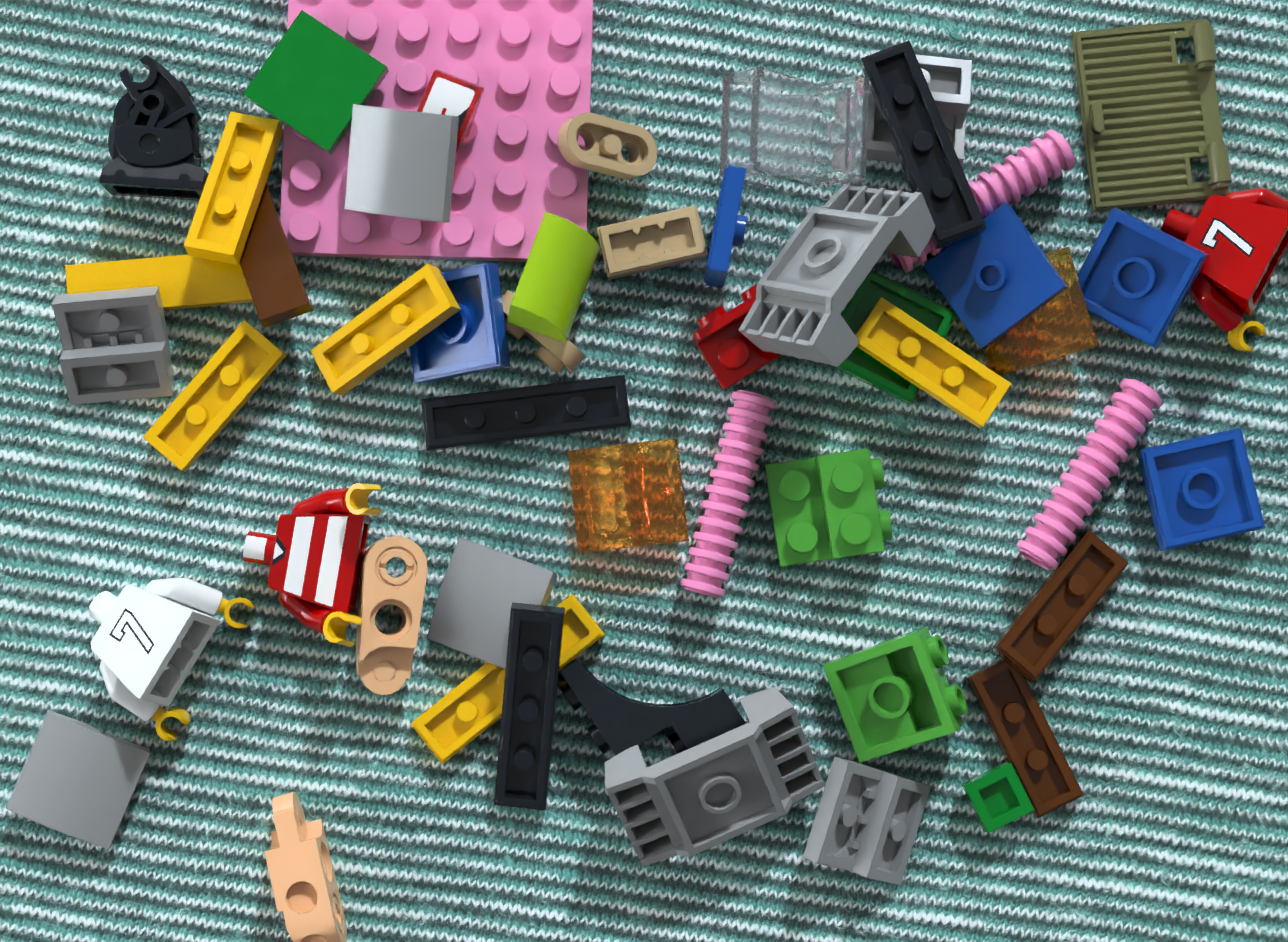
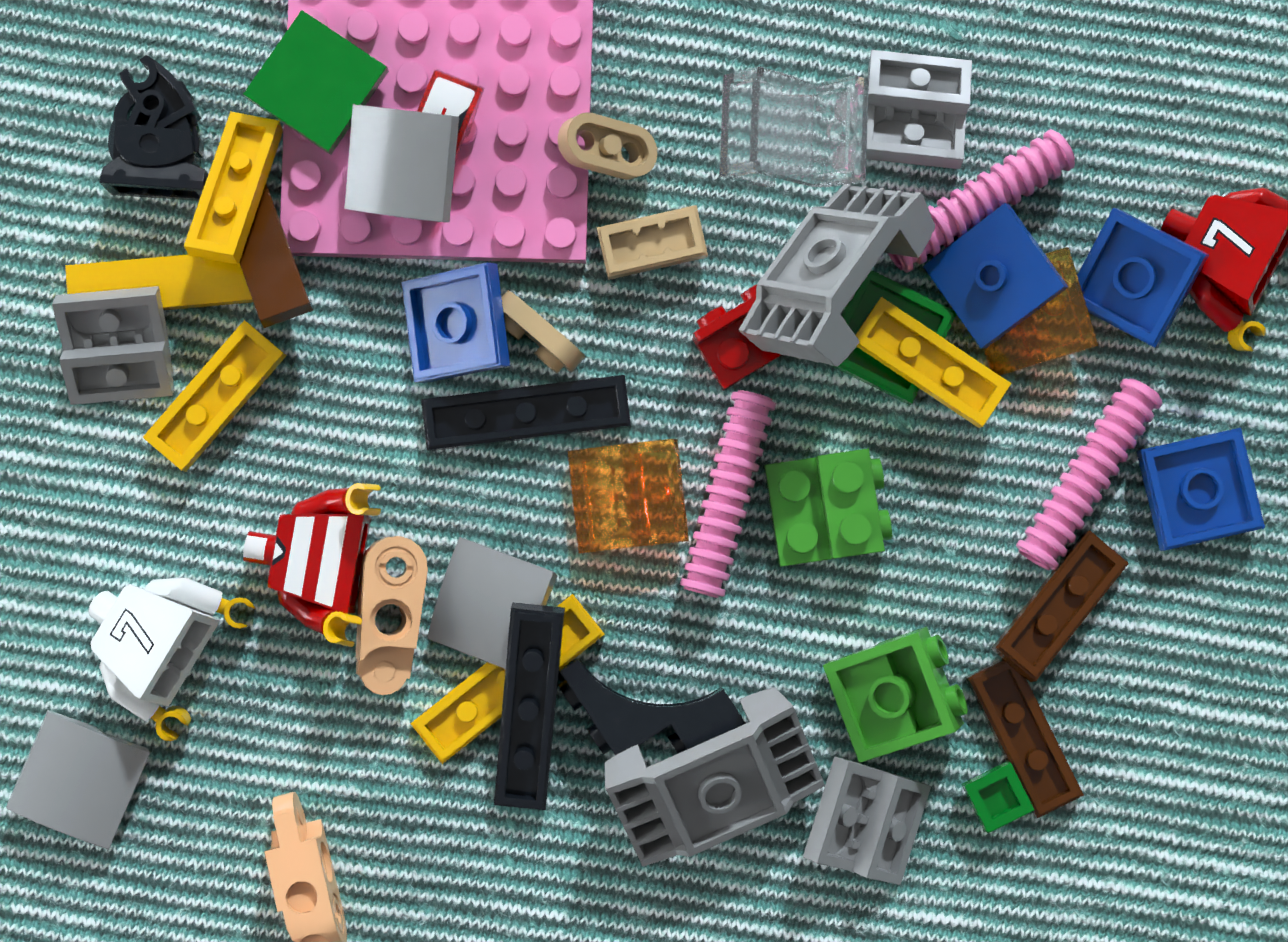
yellow plate [310,263,461,395] -> none
lime brick [507,211,600,343] -> none
blue plate [704,165,747,289] -> none
black tile [860,40,986,250] -> none
olive window [1071,19,1232,212] -> none

